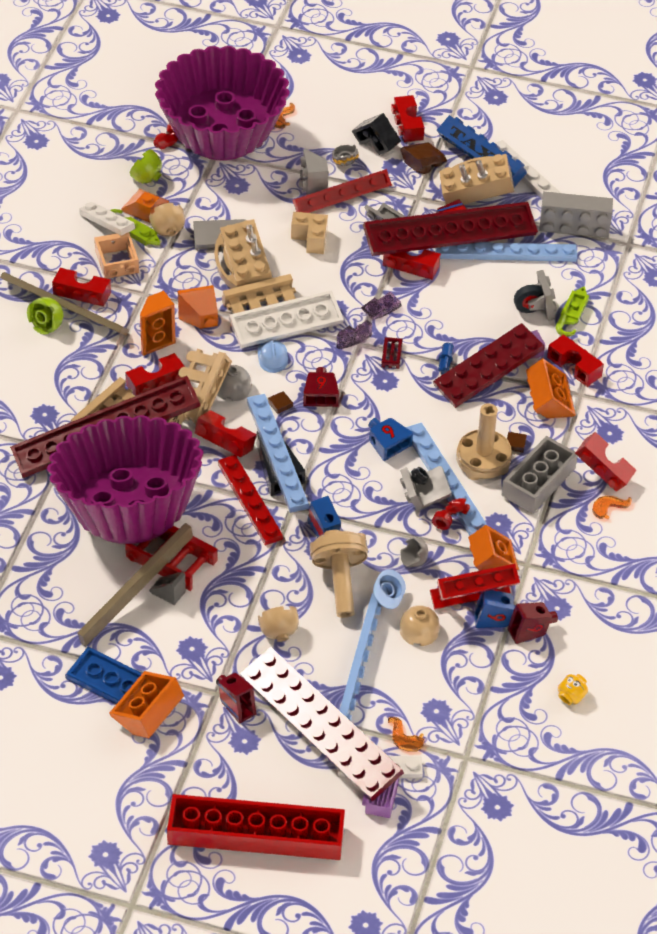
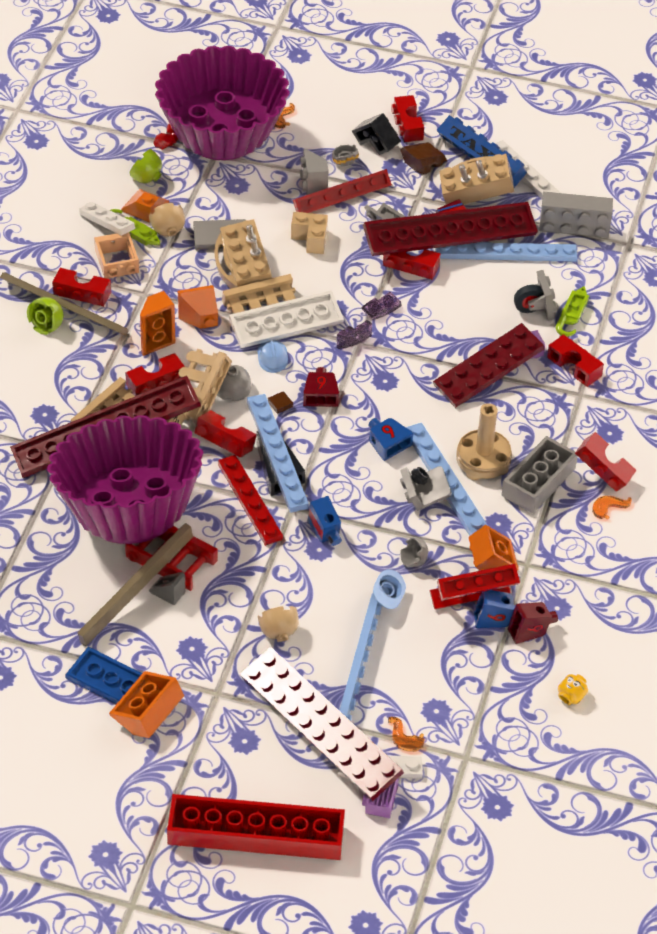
dark red torso [216,673,257,724] -> none
tan piece [310,530,368,618] -> none
dark red tile [381,337,403,369] -> none
tan cylinder [400,605,440,646] -> none
red arm [432,498,470,530] -> none
blue axle [438,342,454,375] -> none
reddish brown tile [507,431,527,453] -> none
orange slope [526,358,576,419] -> none

